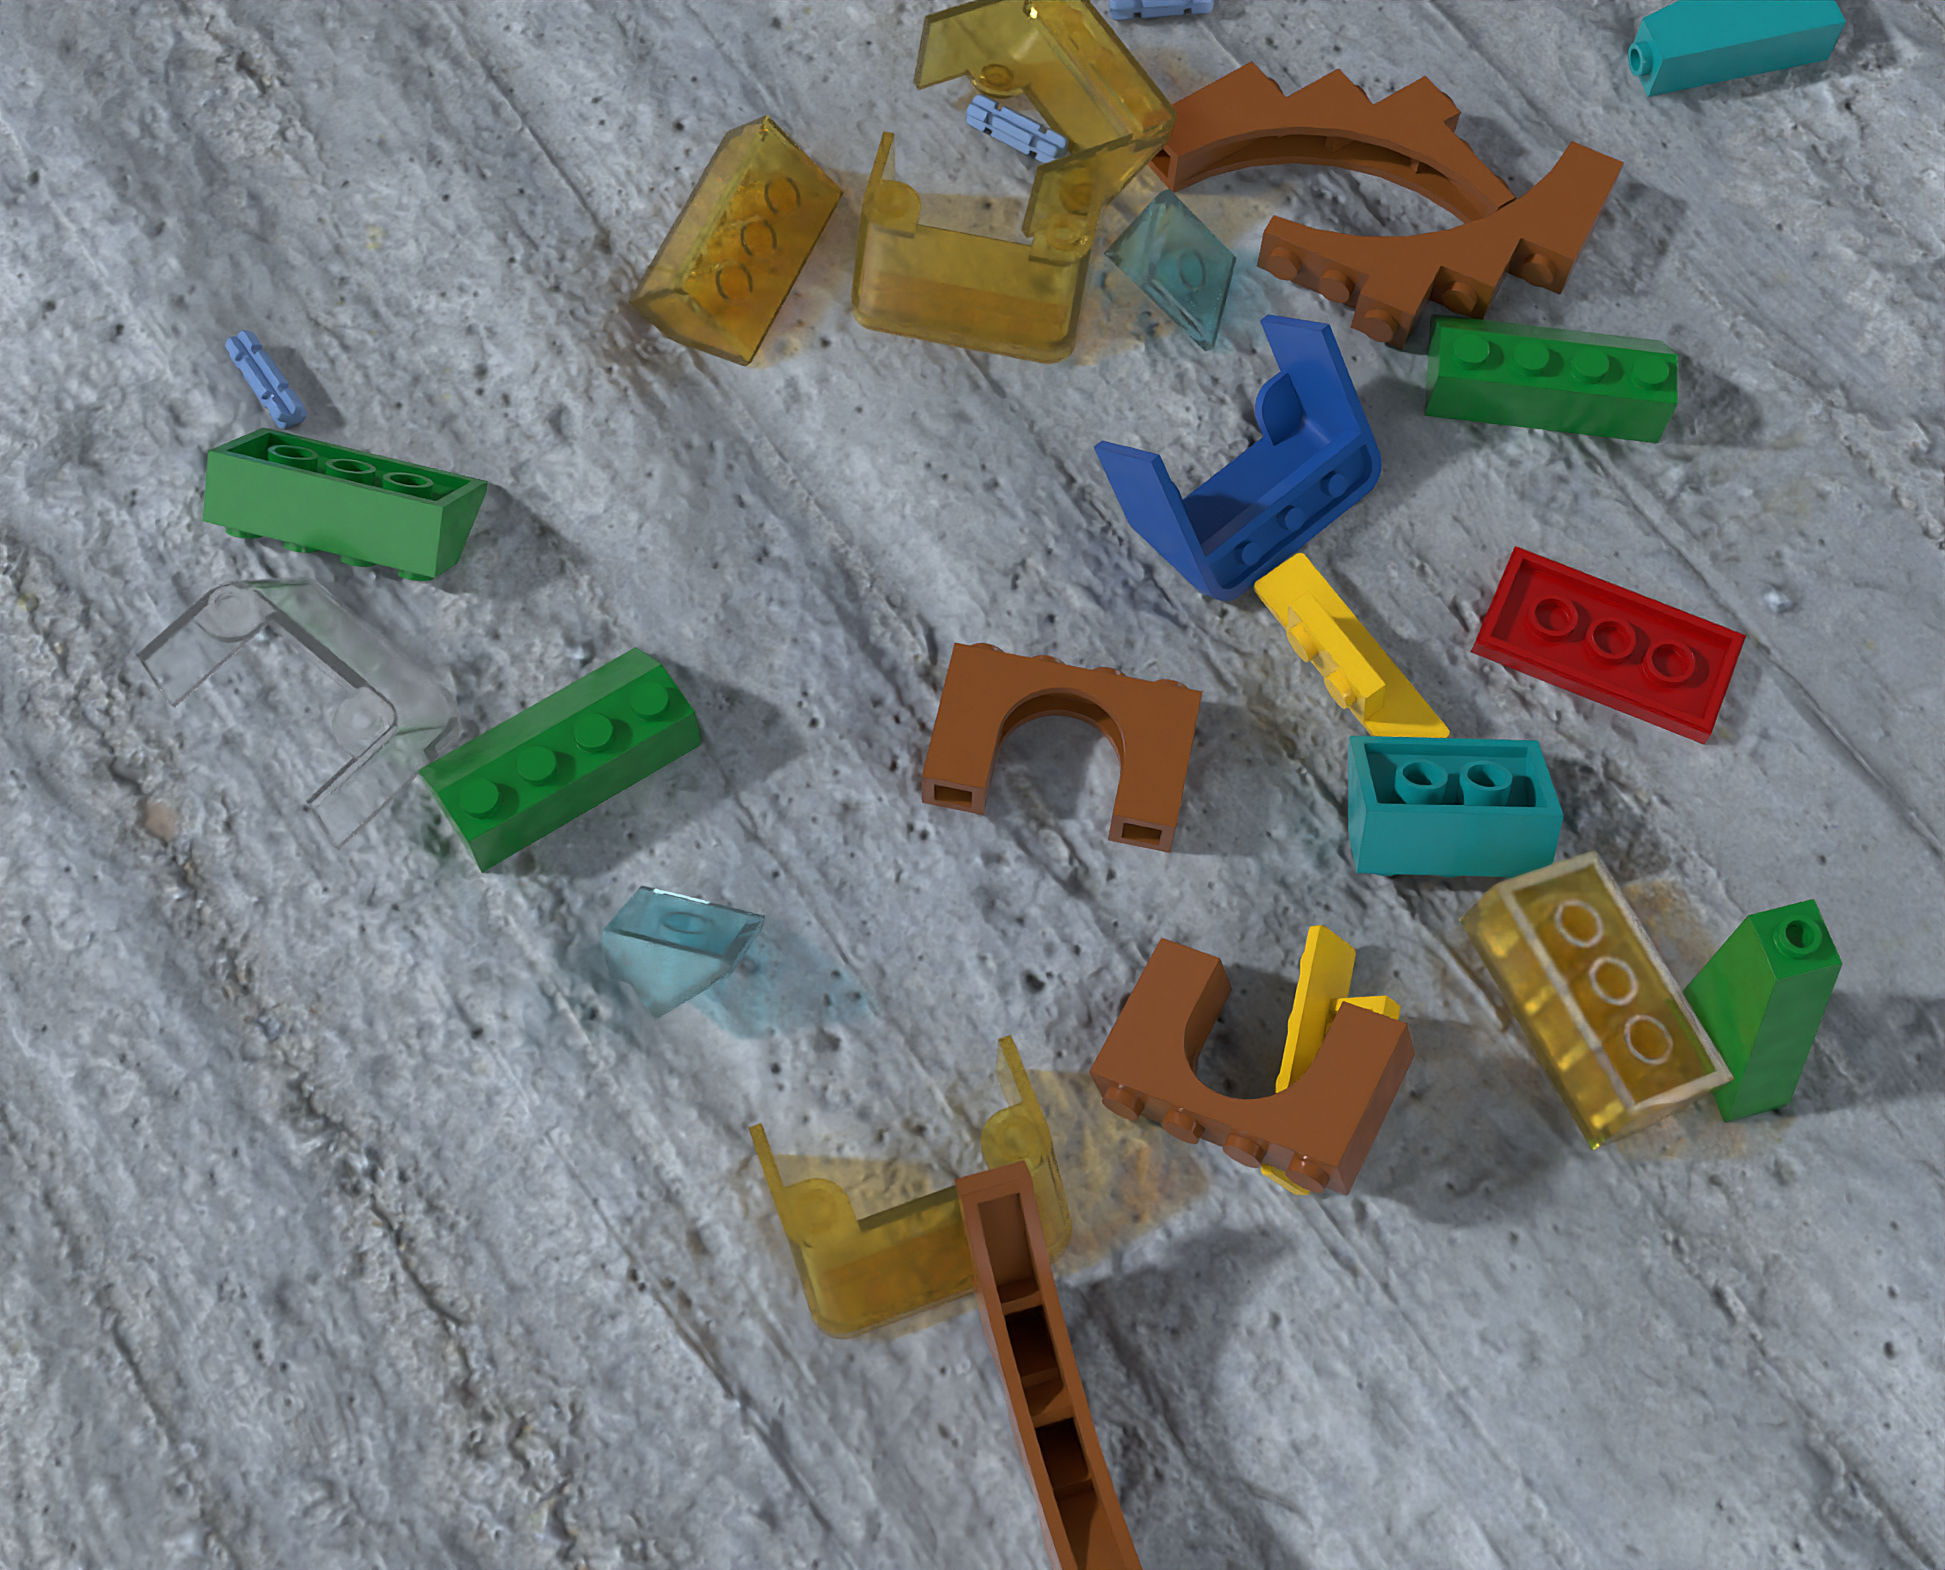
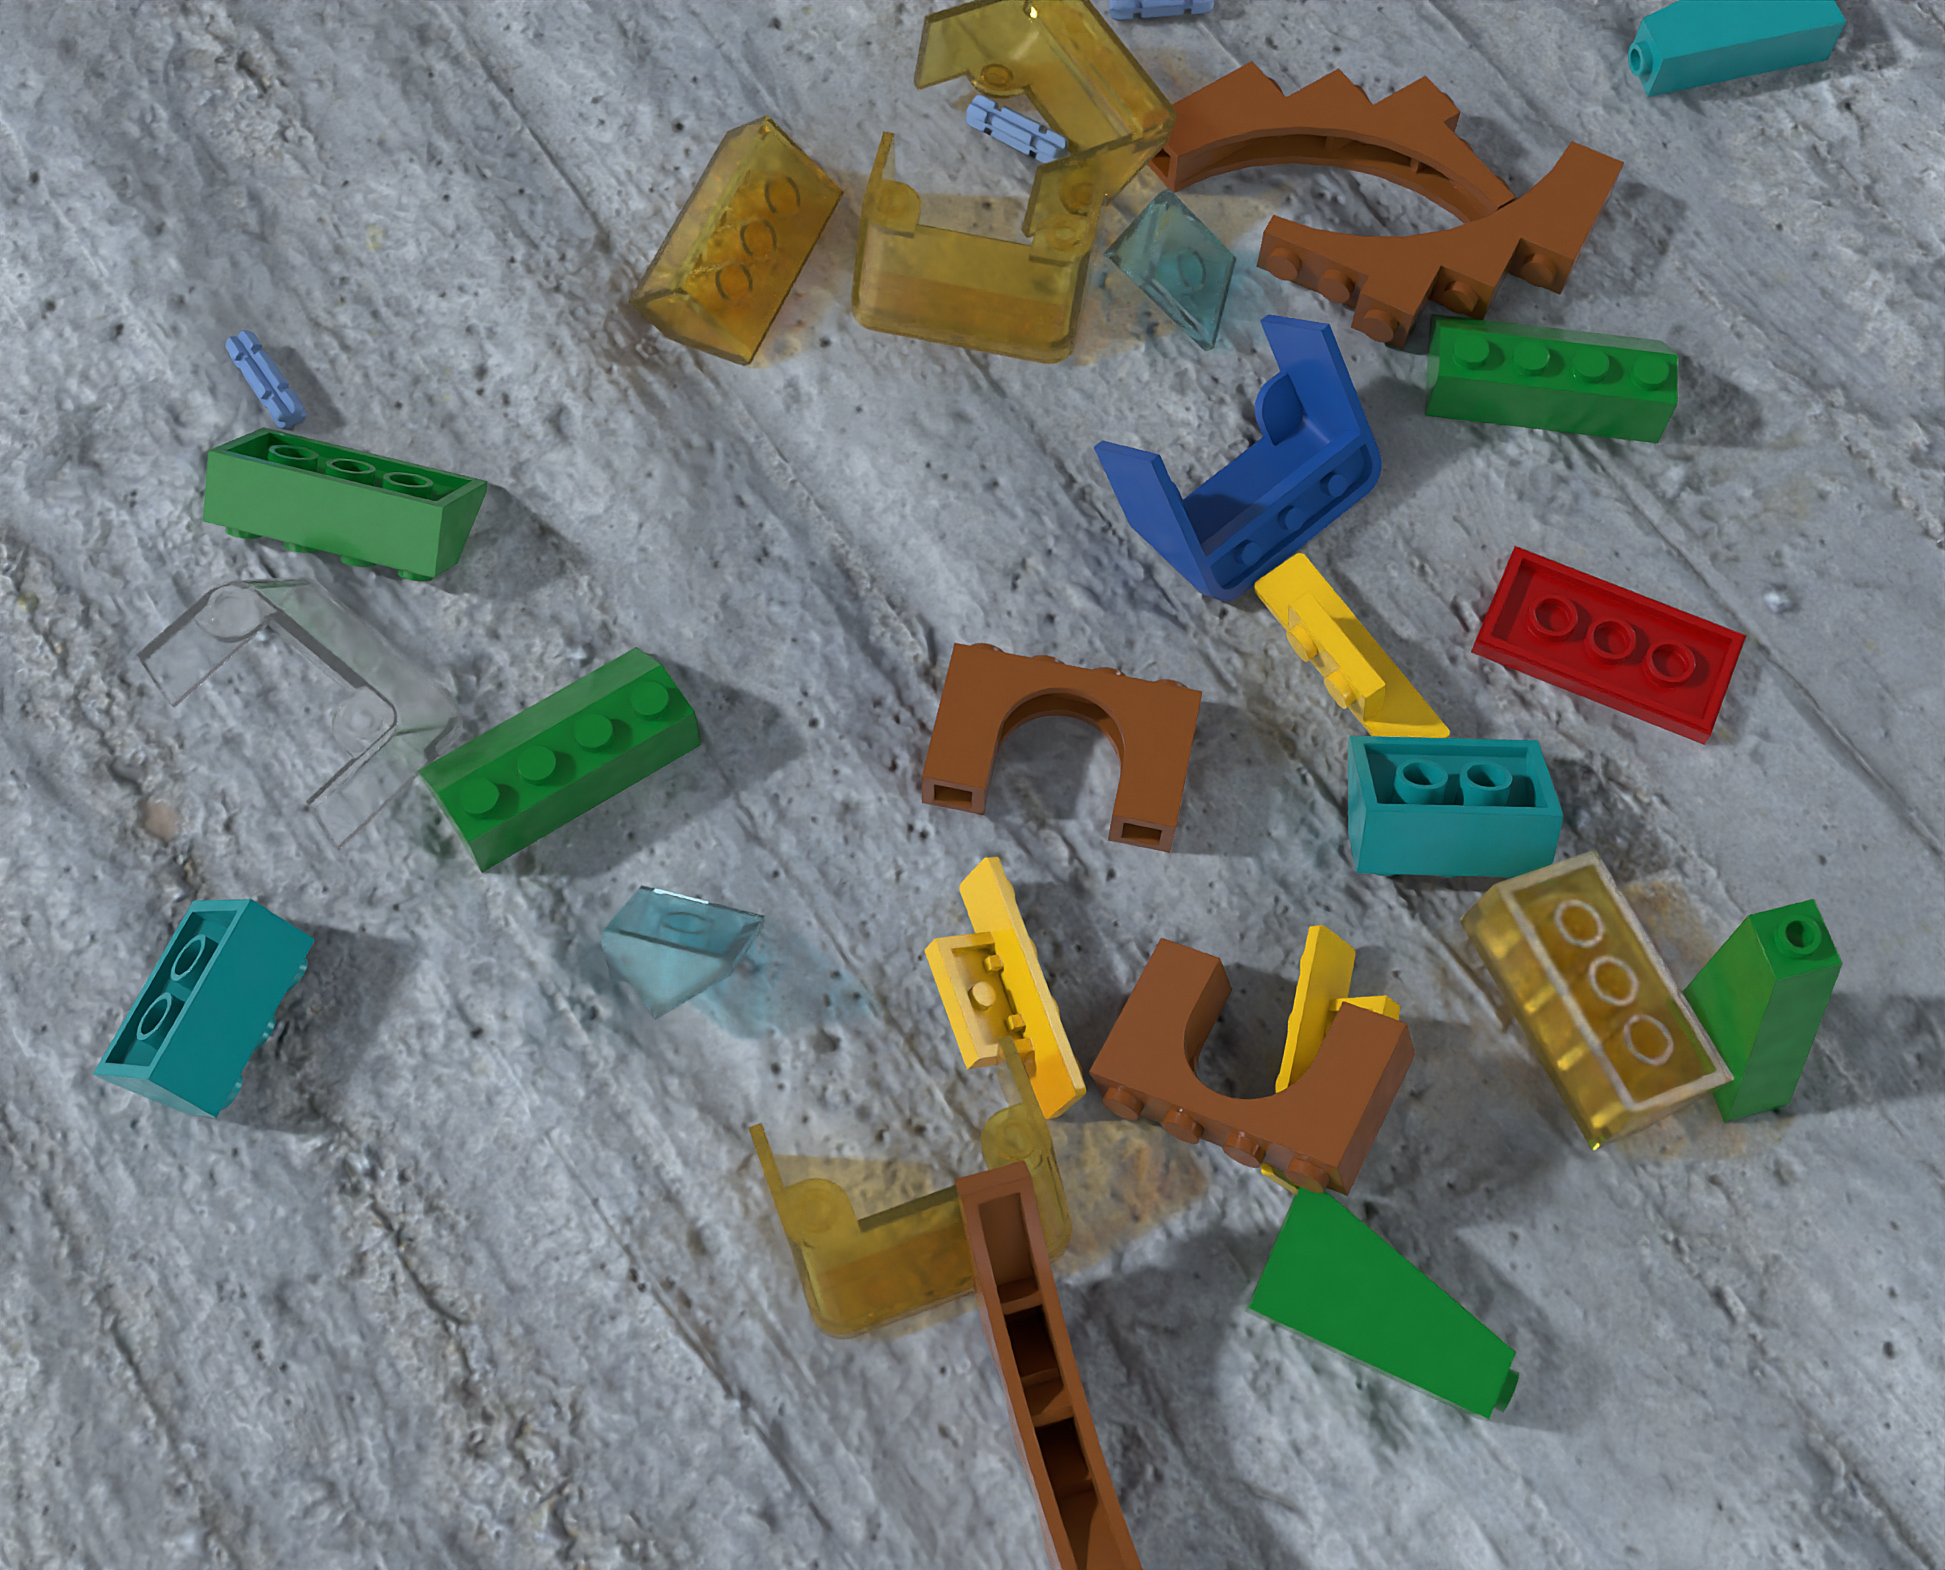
none -> teal slope [93,899,315,1118]
none -> yellow bracket [924,856,1086,1119]
none -> green slope [1245,1186,1519,1420]

